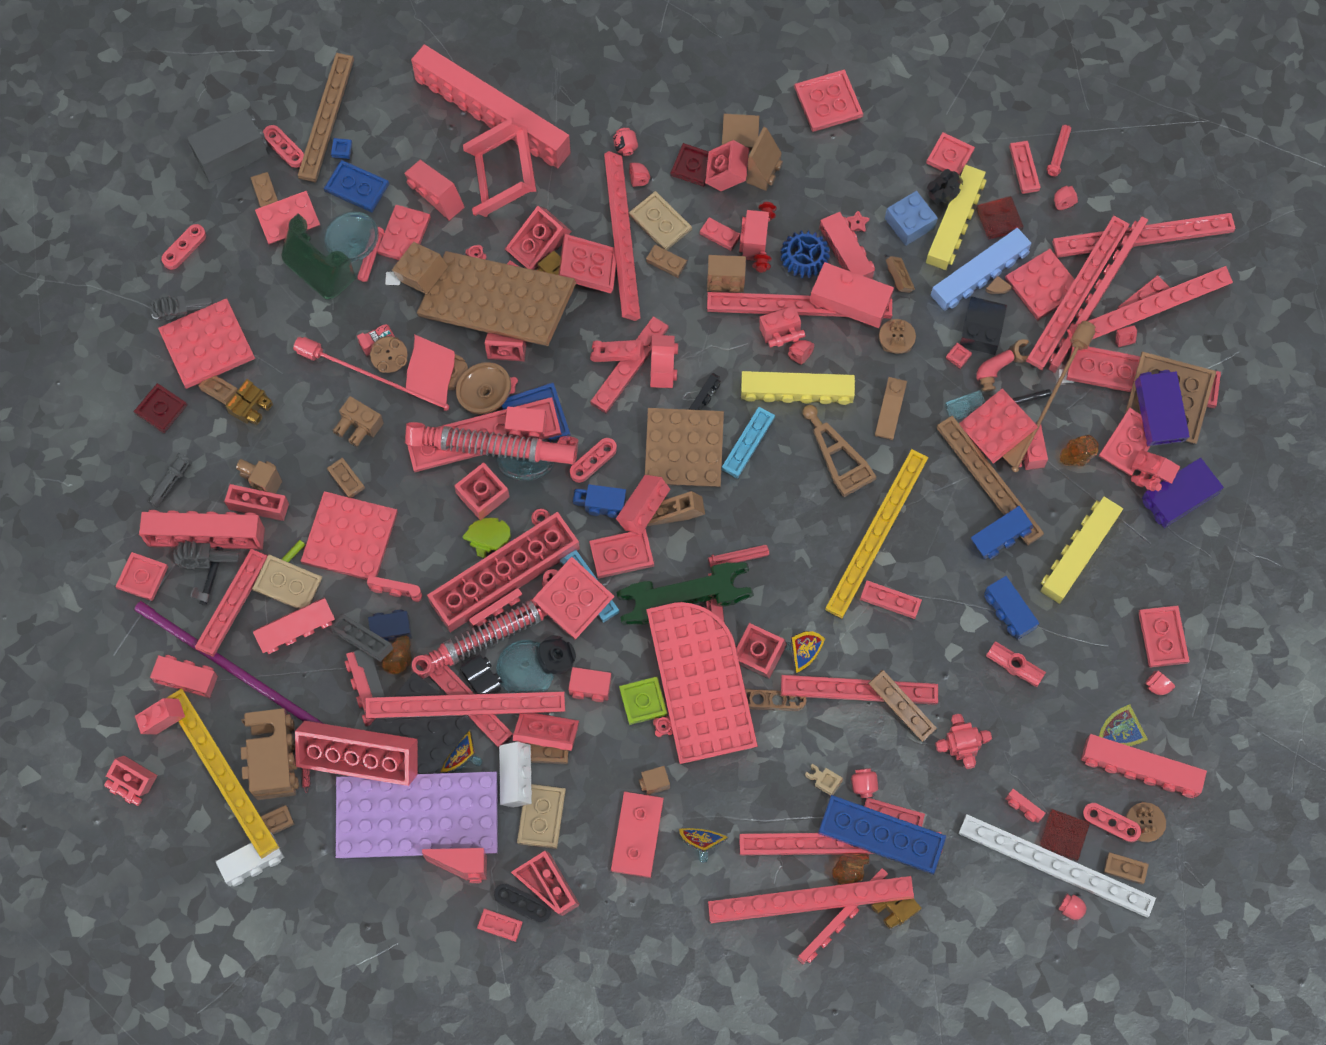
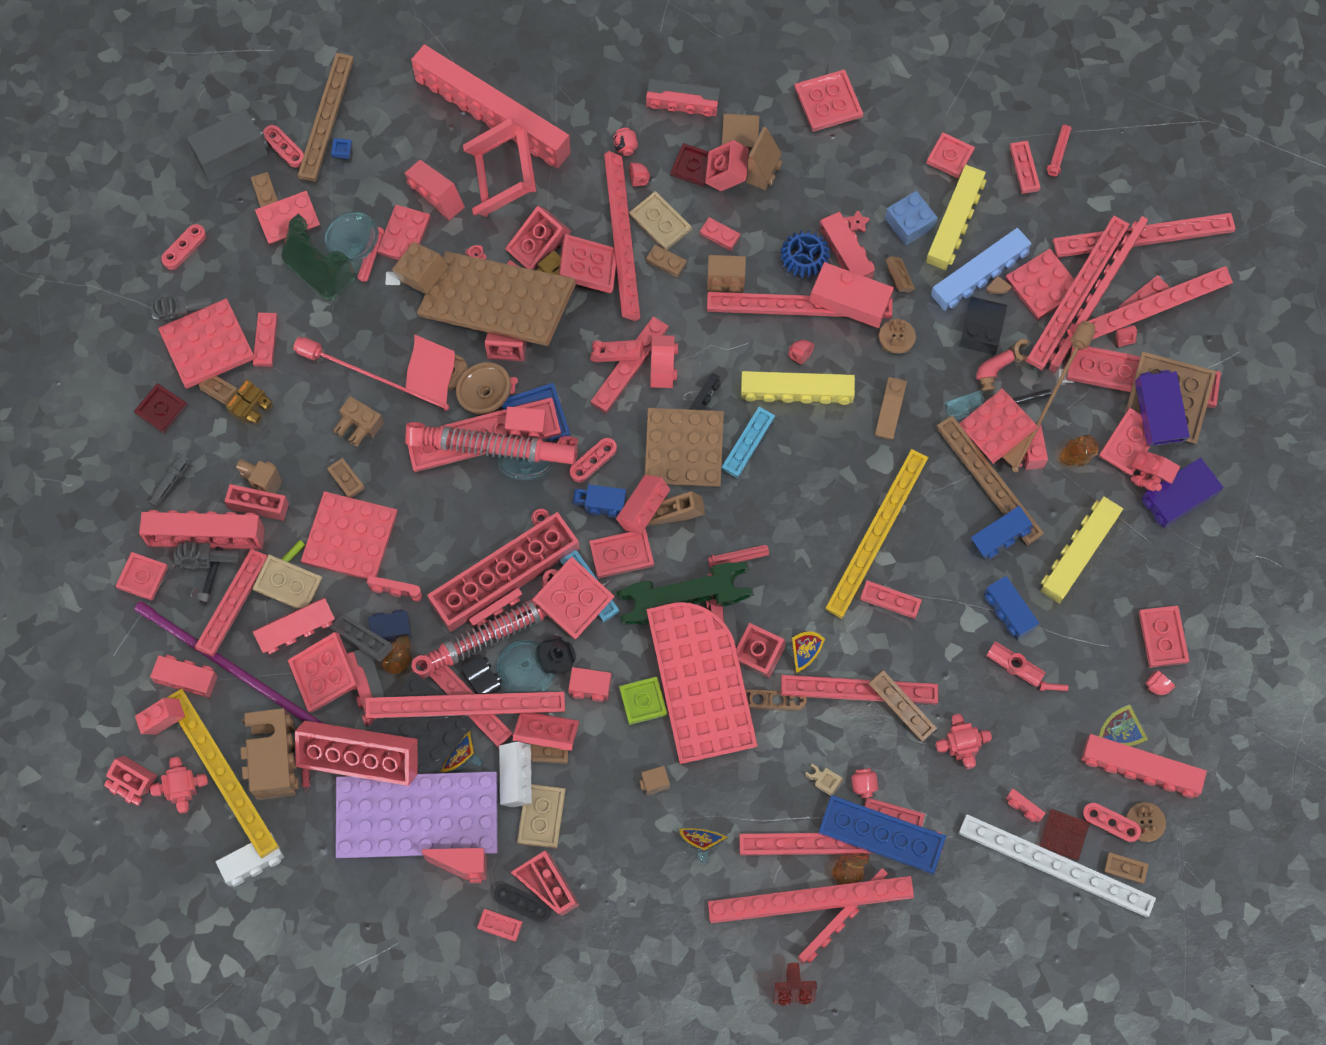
medium nougat plate [261,805,295,834] -> none
blue tile [324,160,389,213] -> none
coral leg [357,324,395,357] -> none
medium nougat plate [370,336,408,373] -> none
coral brick [454,462,510,520] -> none
lime piece [463,518,511,558] -> none
coral plate [611,792,664,878] -> none
coral plate [653,716,673,737] -> none
coral brick [739,202,777,272] -> none
coral brick [760,306,805,348] -> none
medium nougat plate [803,405,877,497] -> none
pearl gold hips [871,898,922,929] -> none
black plate [927,169,963,205] -> none
coral tile [946,343,972,369] -> none
clear red plate [976,196,1024,240] -> none
coral piece [1054,185,1078,210] -> none
coral piece [1059,894,1086,920] -> none
none -> coral piece [150,757,208,814]
none -> coral plate [253,313,278,367]
none -> coral plate [288,632,360,713]
none -> coral piece [646,79,720,116]
none -> clear red plate [773,962,817,1006]
none -> coral piece [1039,681,1068,691]

